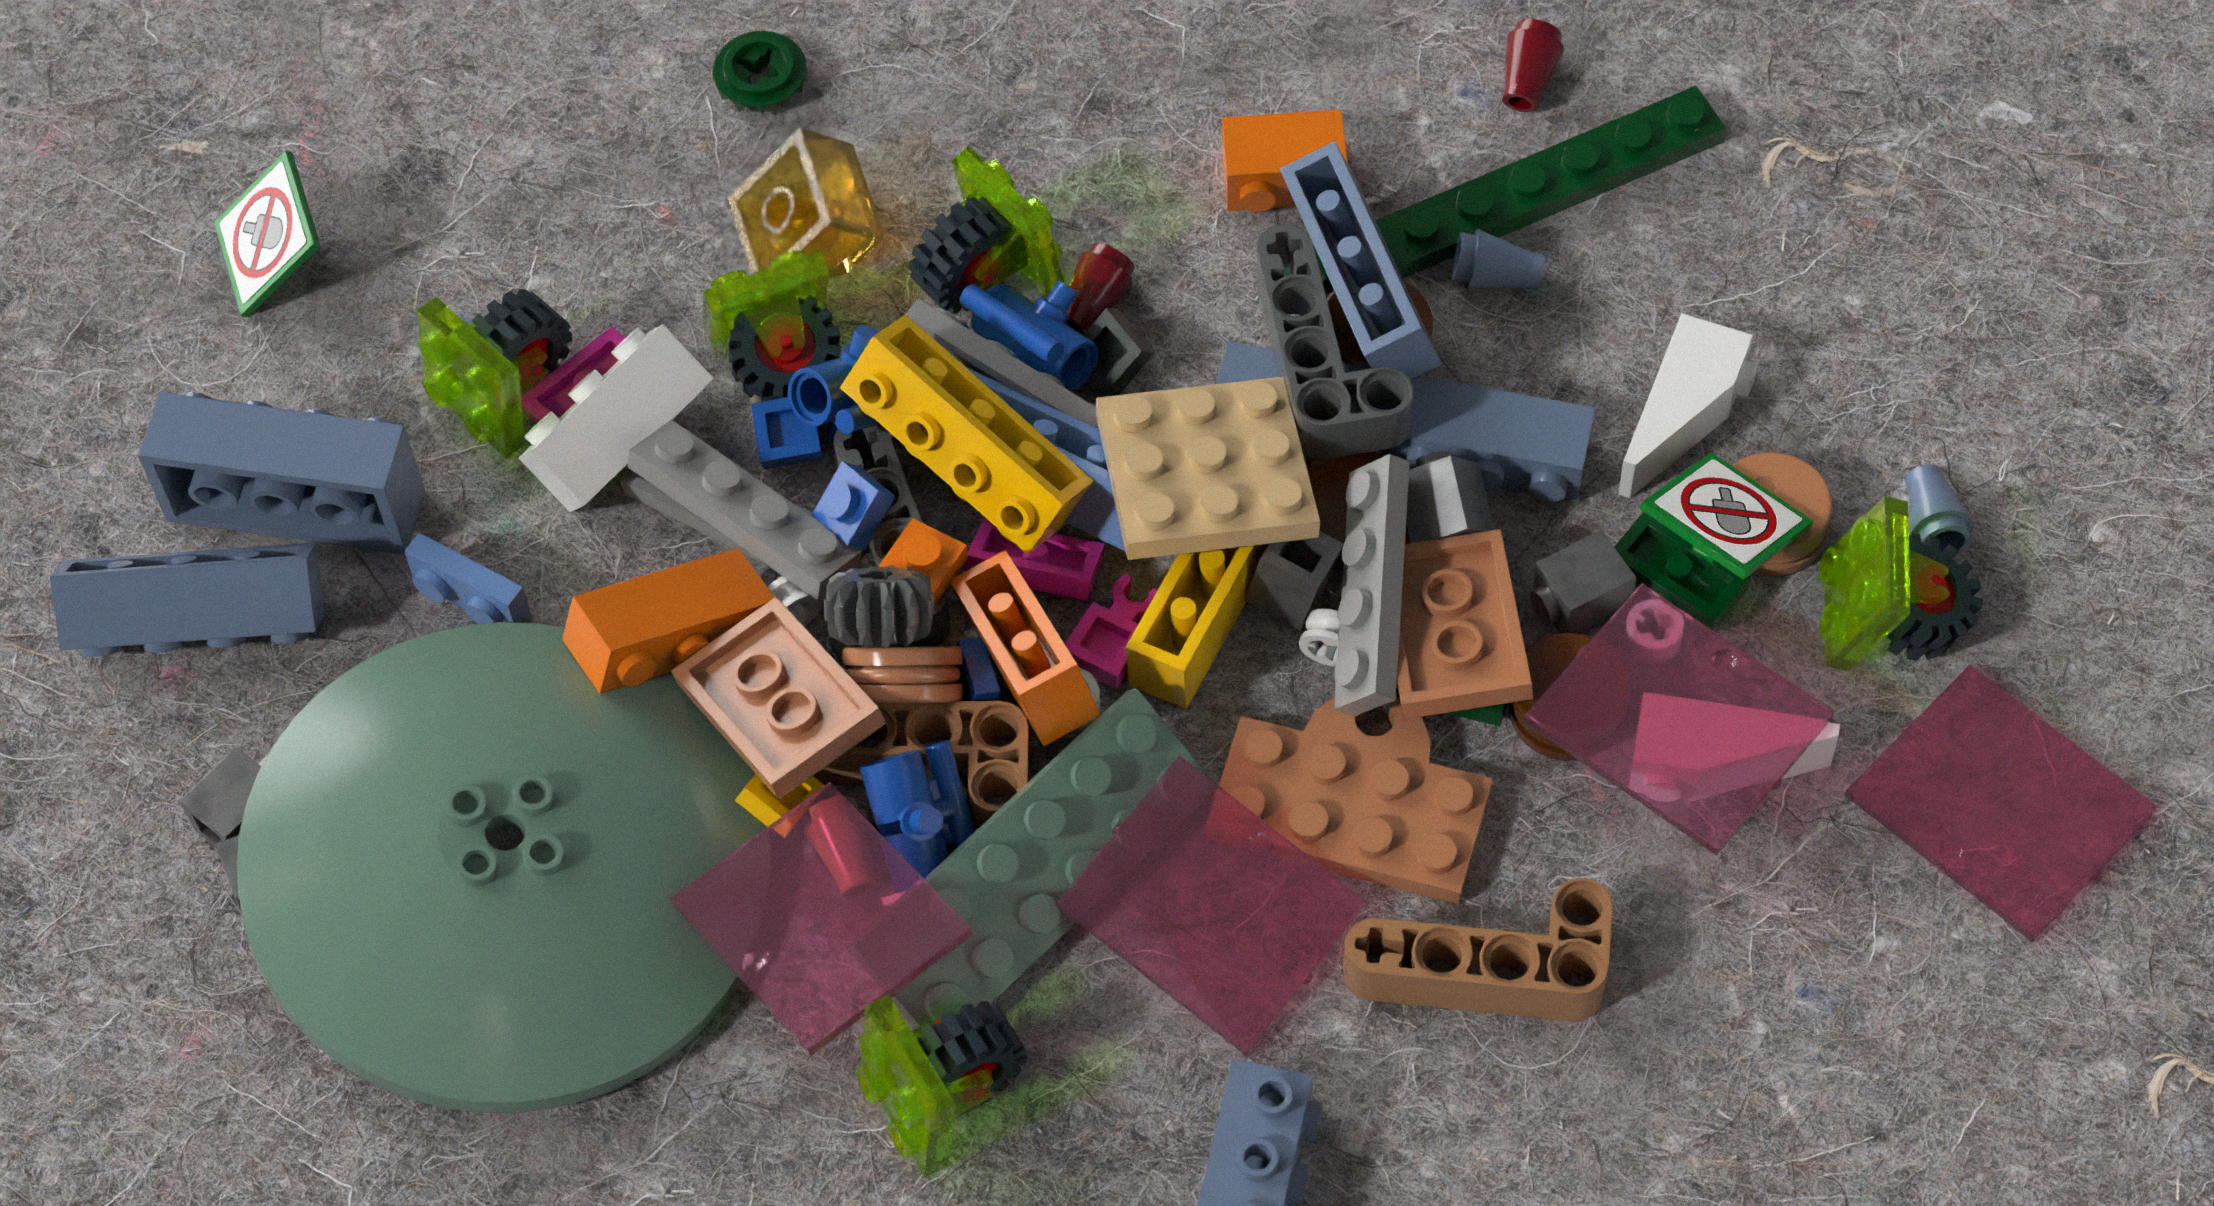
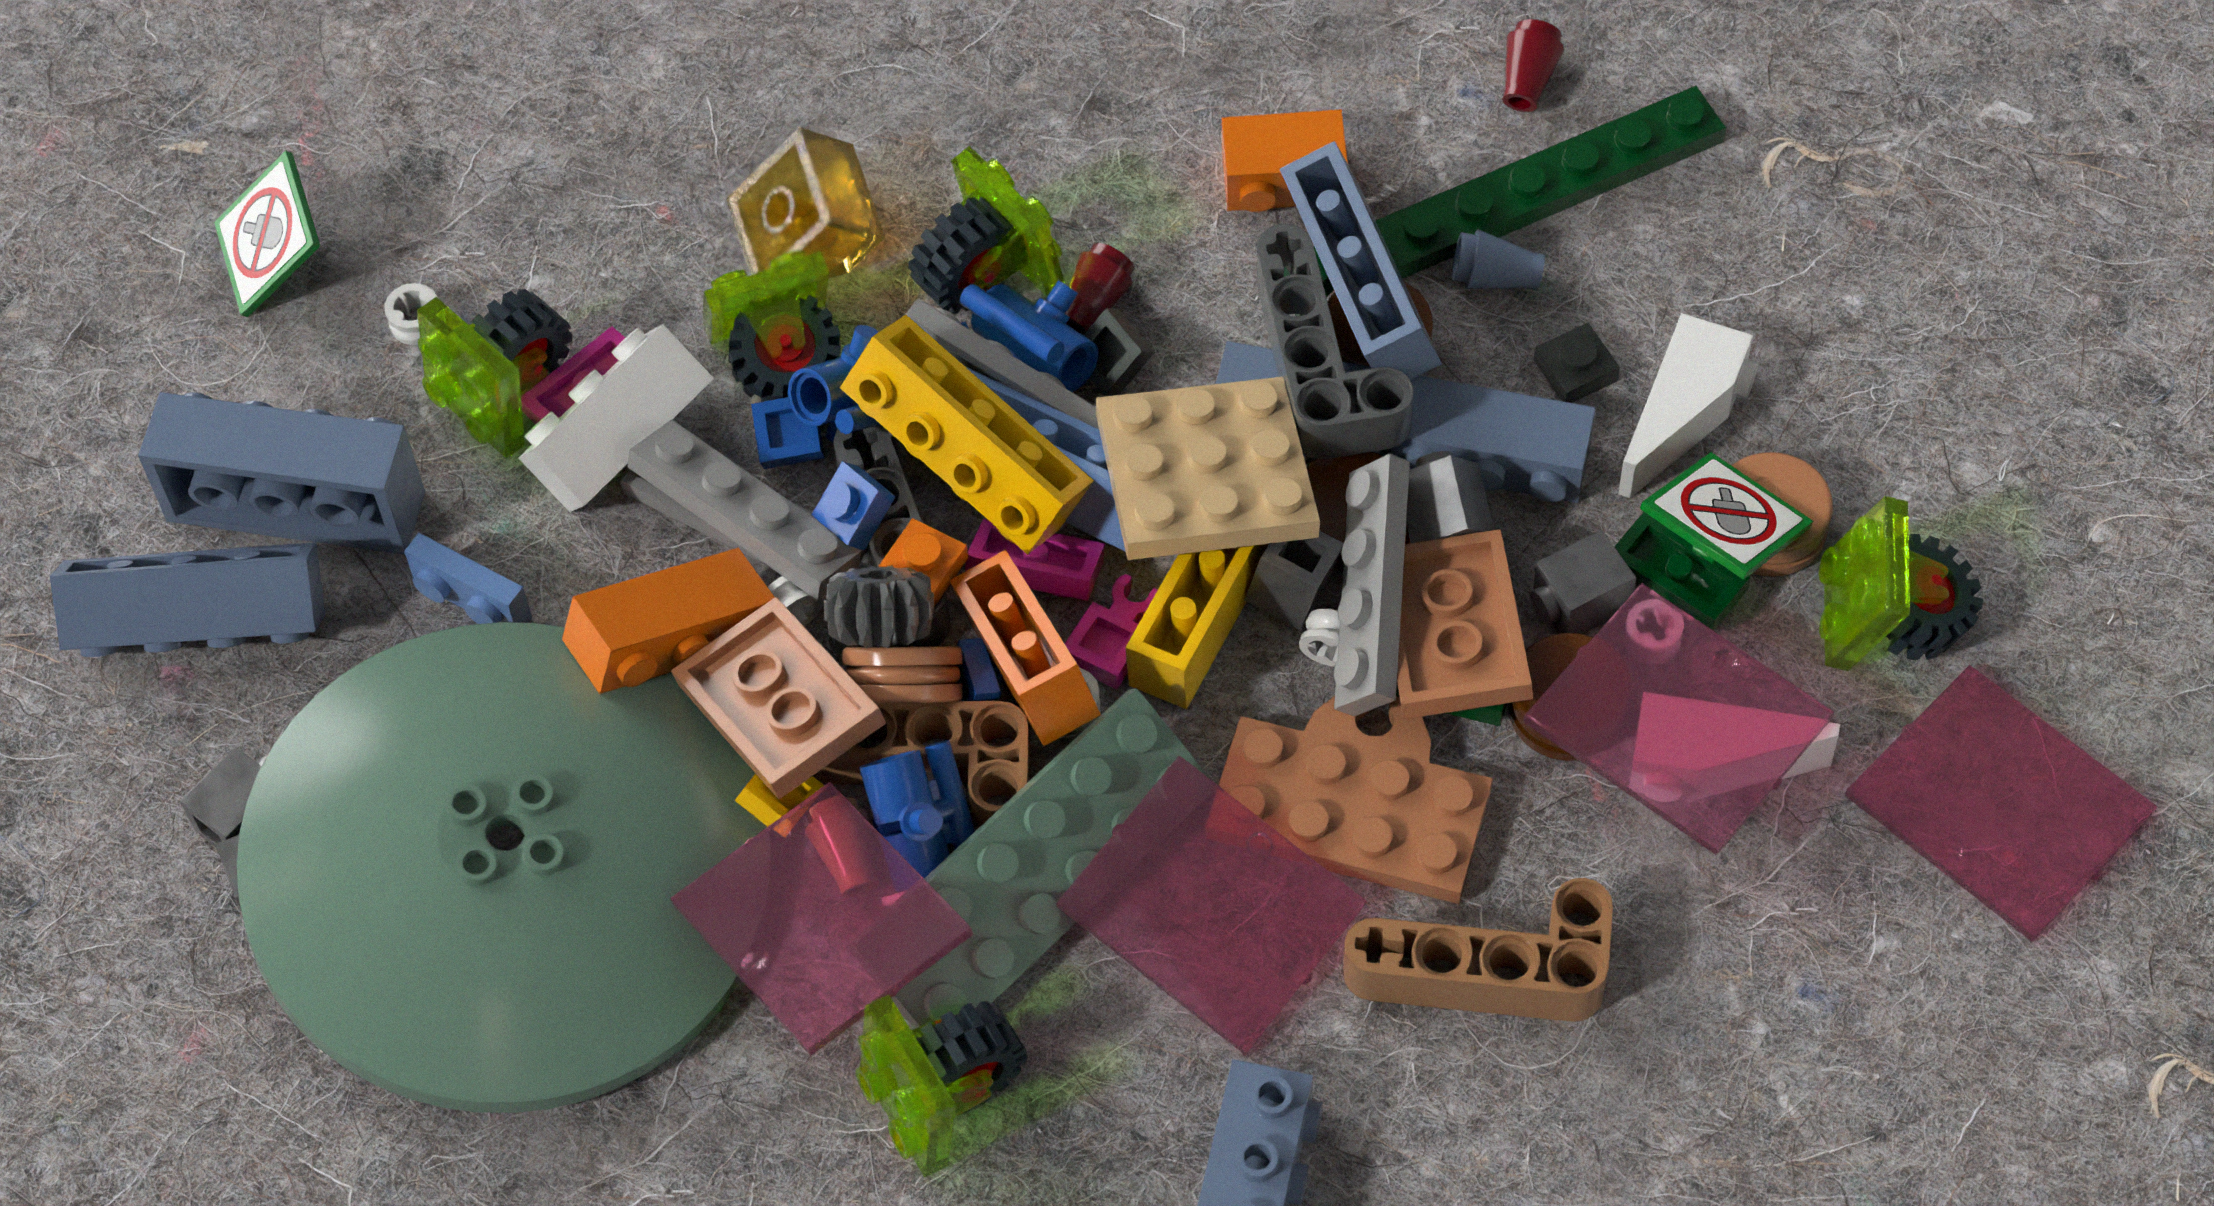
dark green gear [712,31,808,114] -> none
sand blue cone [1905,464,1973,556] -> none
none -> white bush [384,283,444,345]
none -> pearl dark grey plate [1534,323,1620,403]

